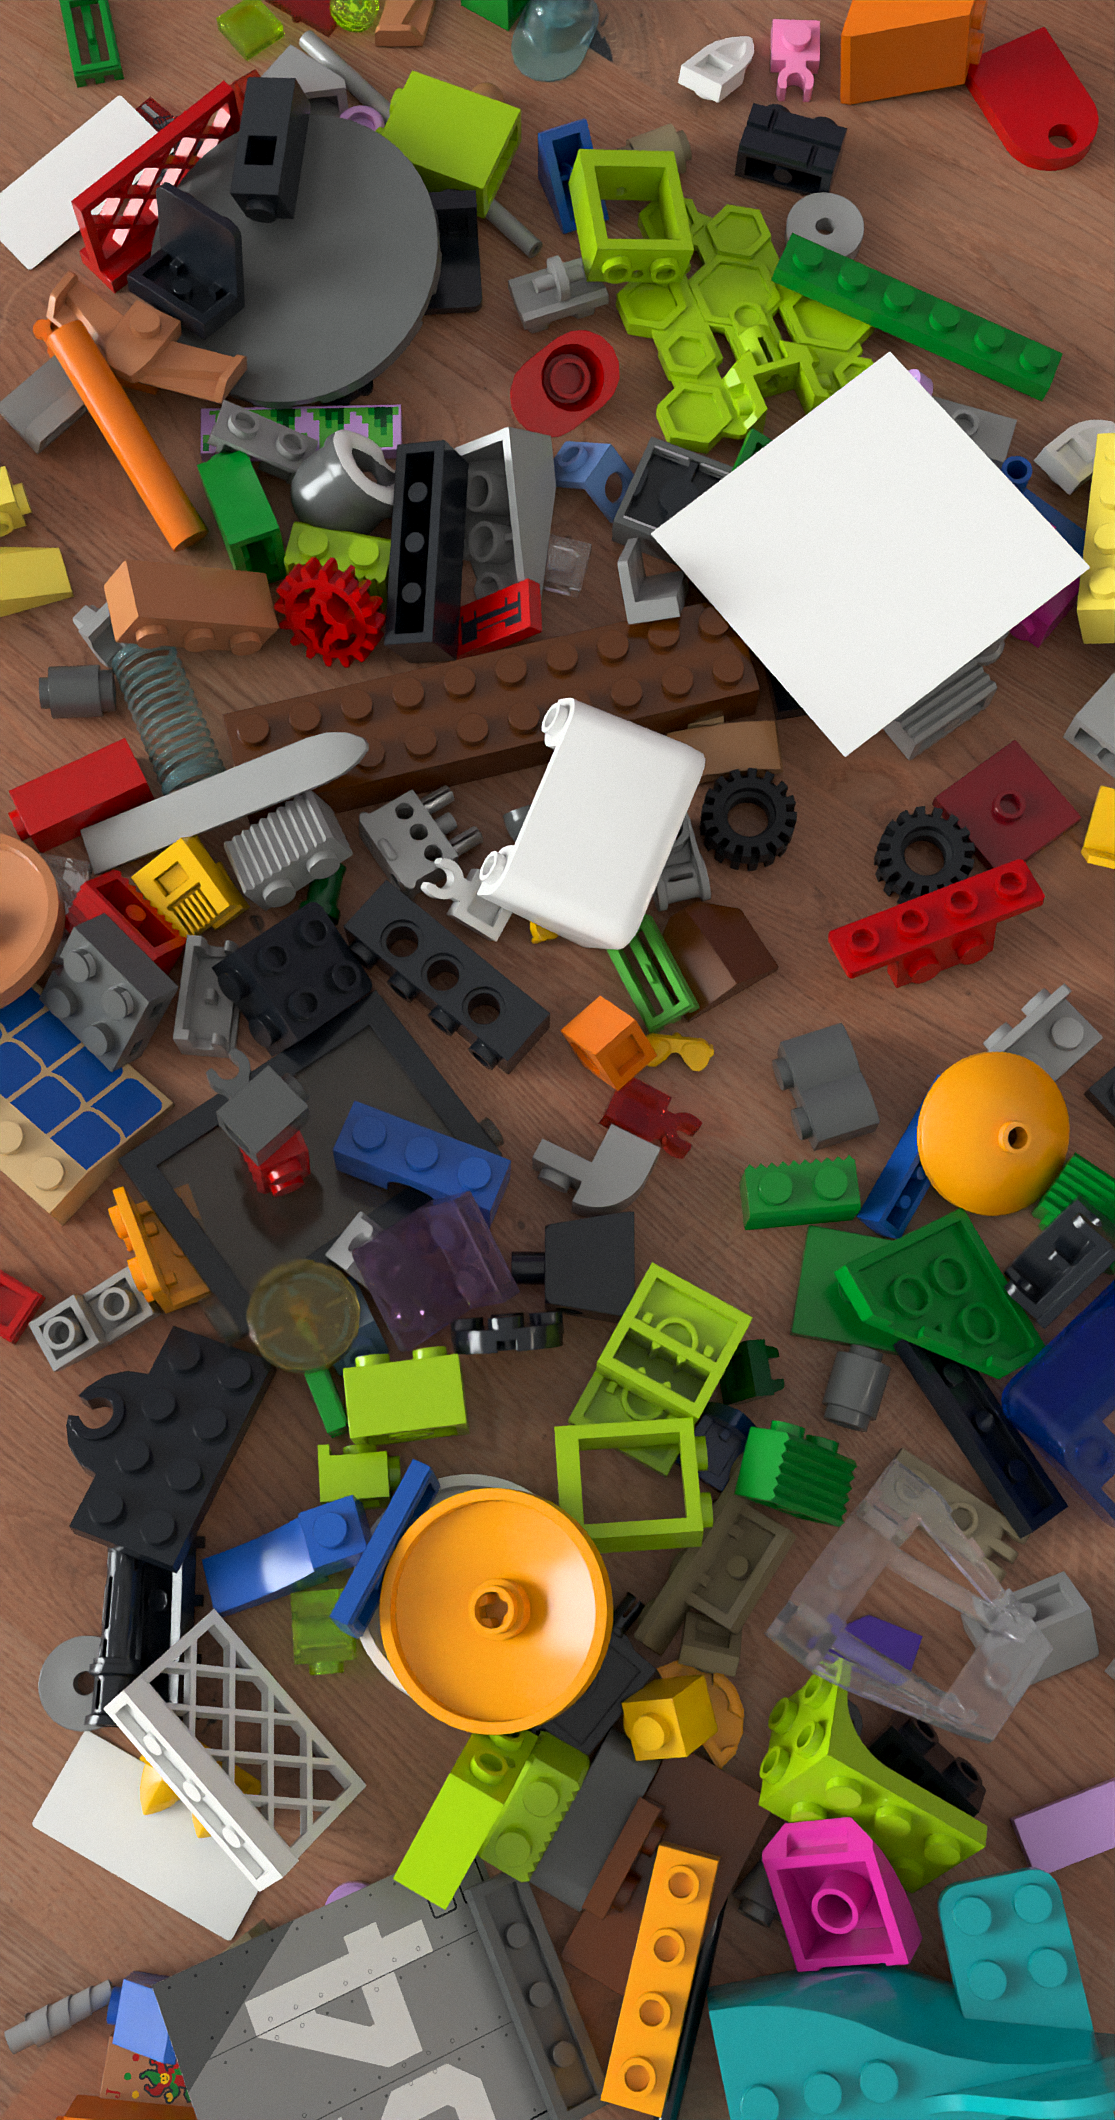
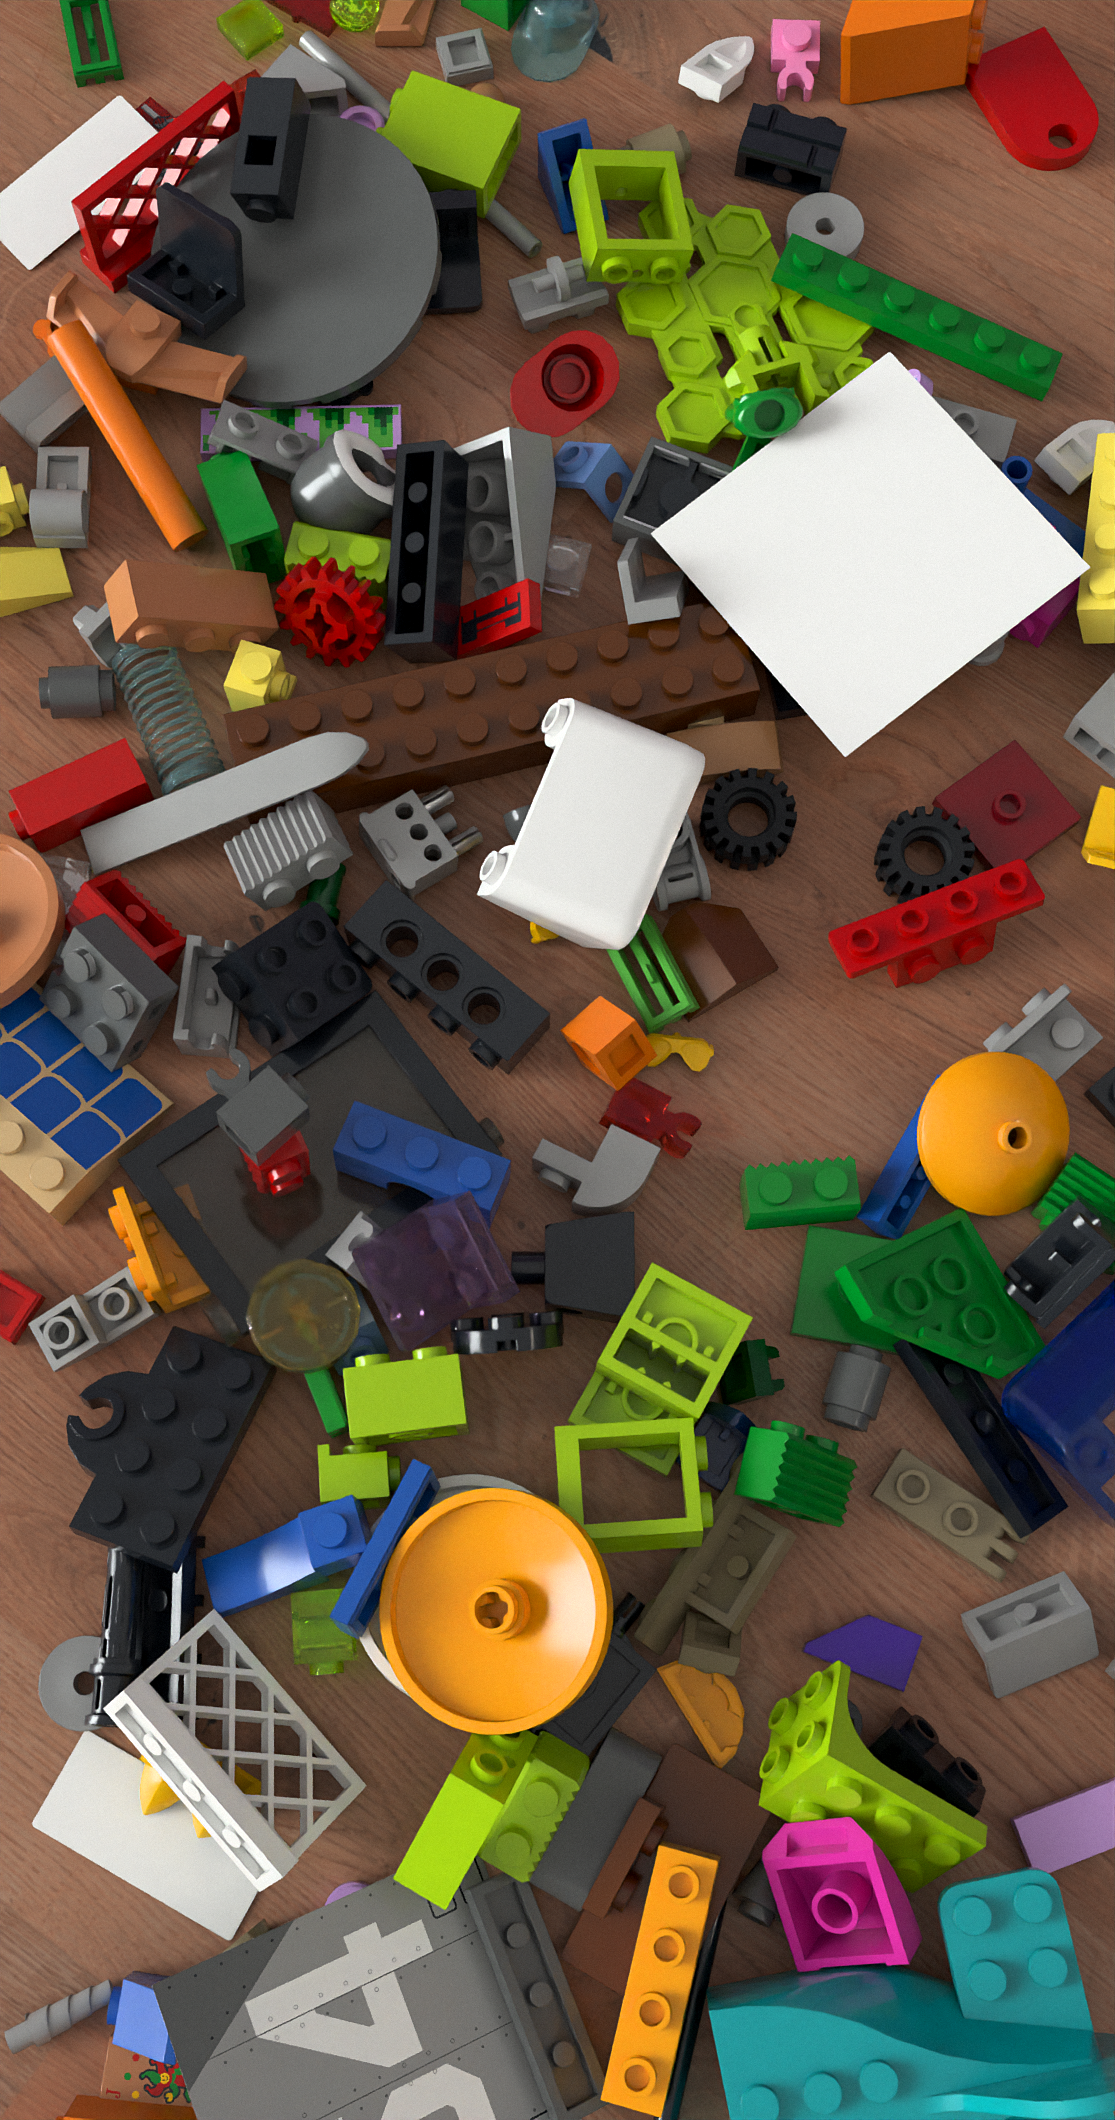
yellow piece [131,835,250,938] -> none
white plate [420,858,512,942] -> none
yellow brick [621,1674,718,1761] -> none
clear windscreen [764,1458,1054,1744] -> none
dark grey brick [772,1022,880,1151] -> none
light grey brick [883,658,997,761] -> none
none -> light grey plate [29,446,92,548]
none -> light yellow brick [223,639,297,712]
none -> light grey tile [436,28,494,86]
none -> green piece [724,387,803,439]

